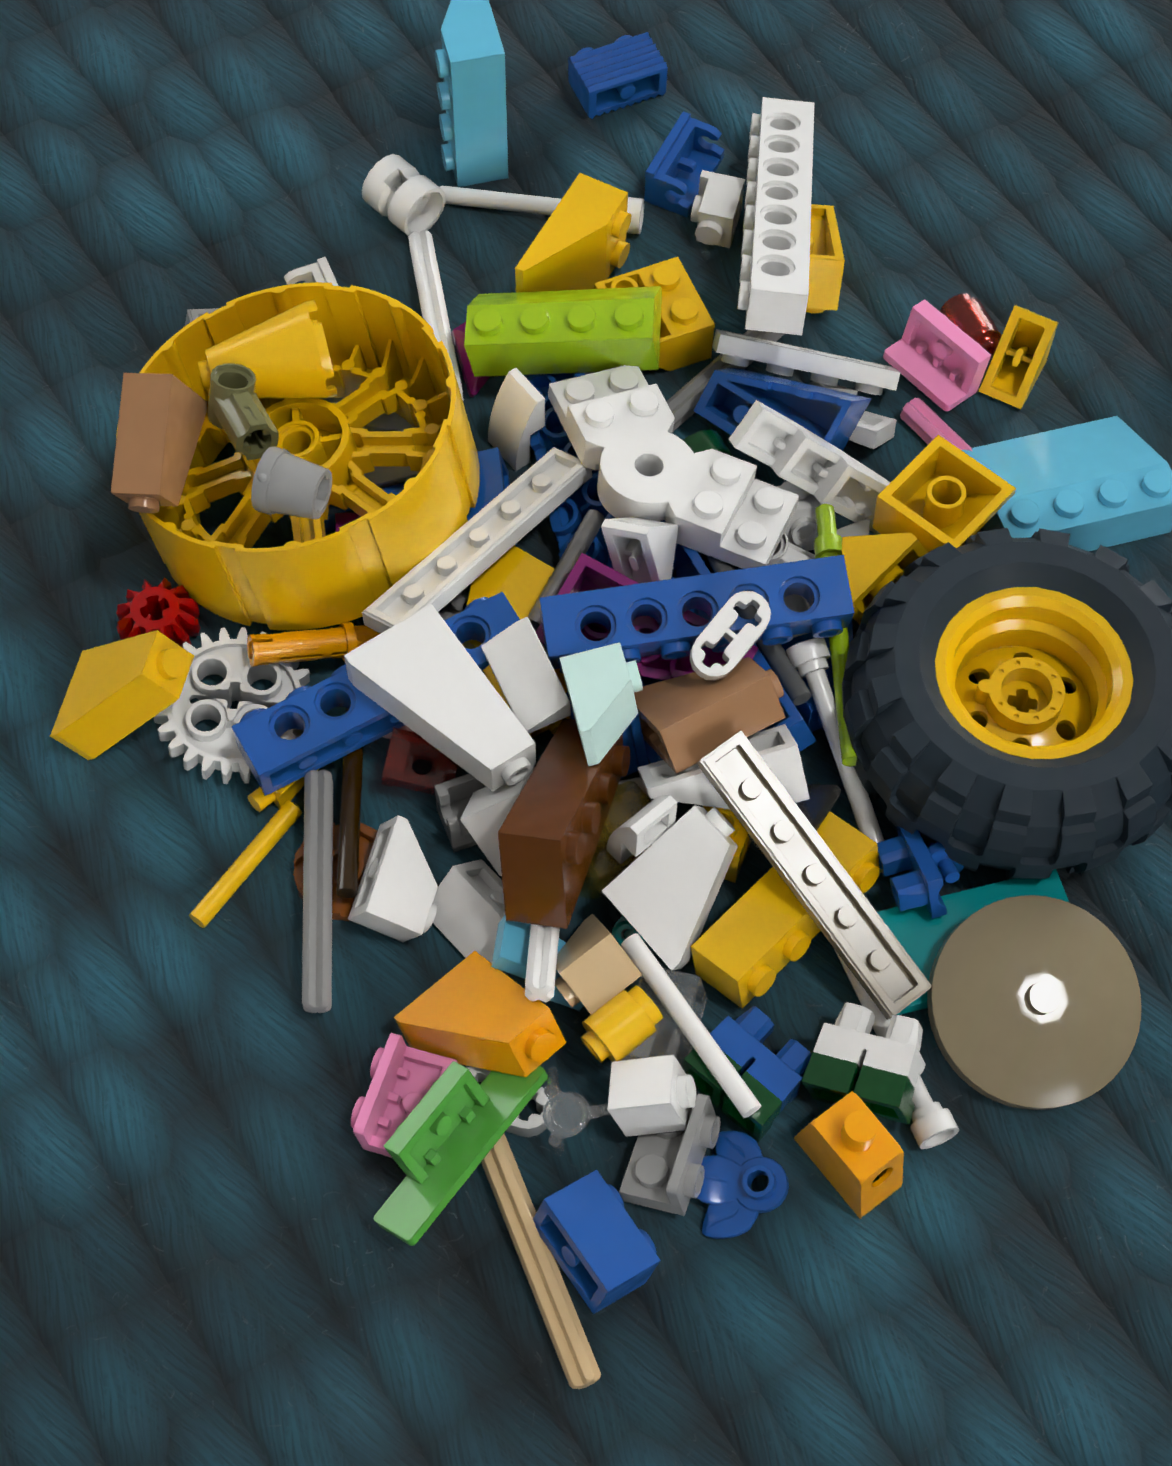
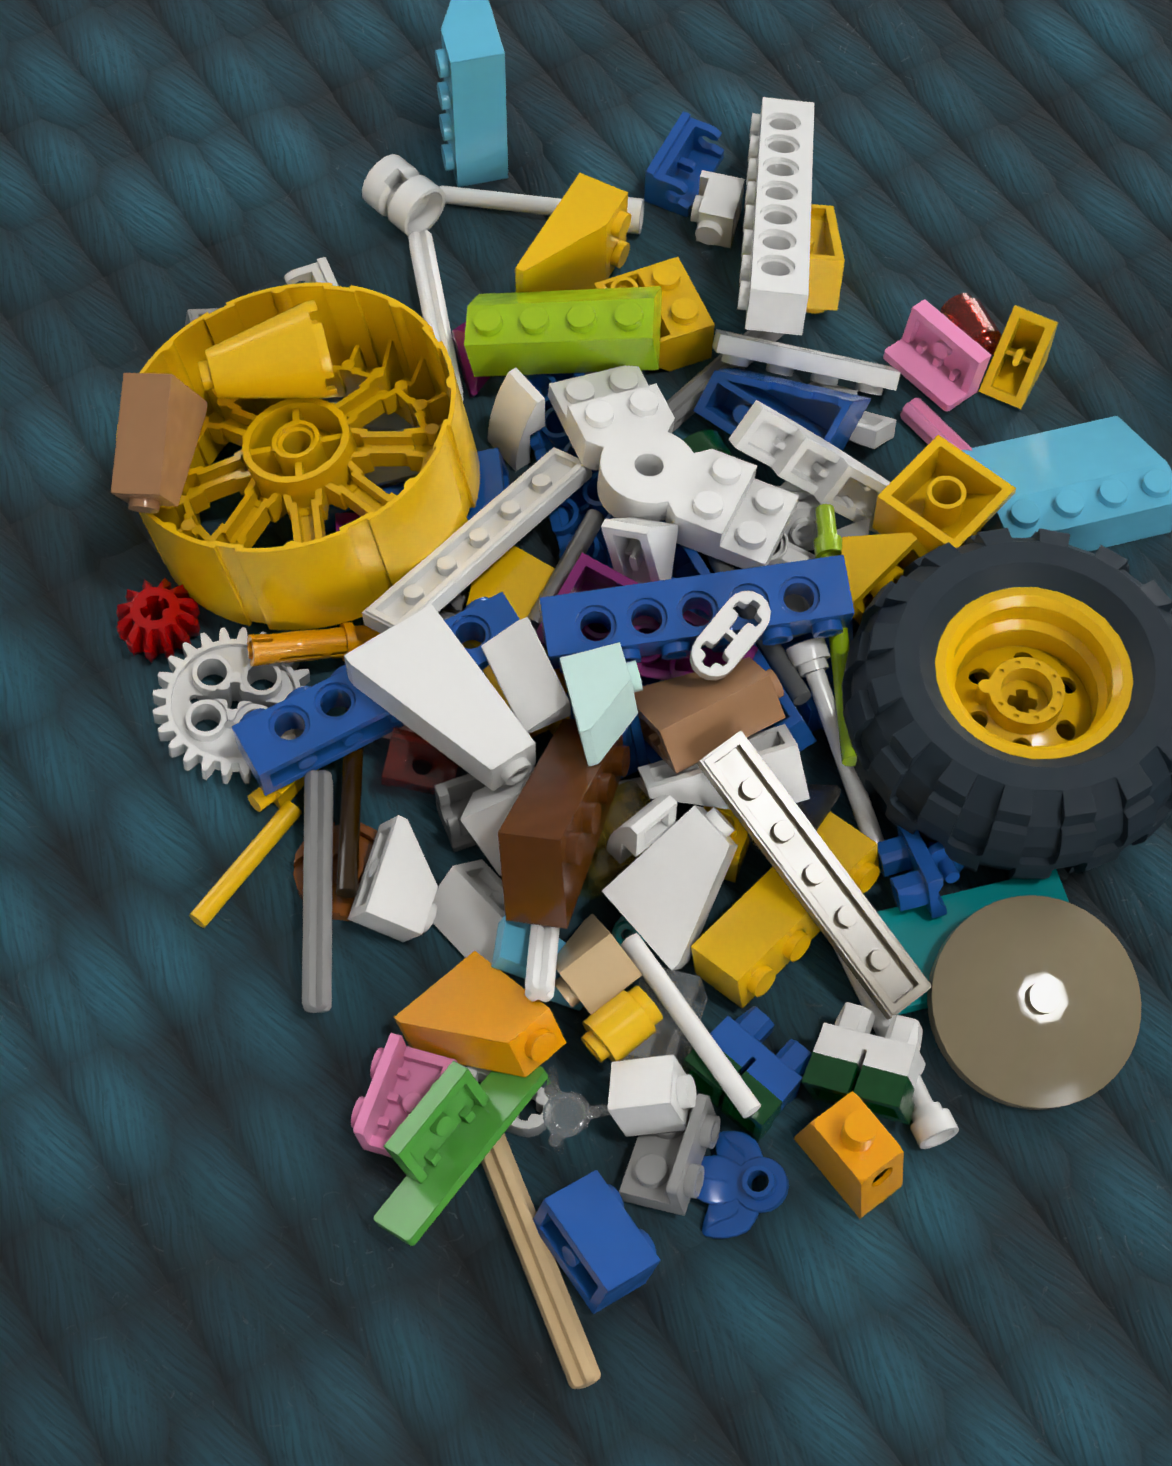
yellow slope [50,630,194,760] -> none
olive piece [207,363,278,460] -> none
light grey piece [251,446,332,520] -> none
blue brick [568,32,668,119] -> none

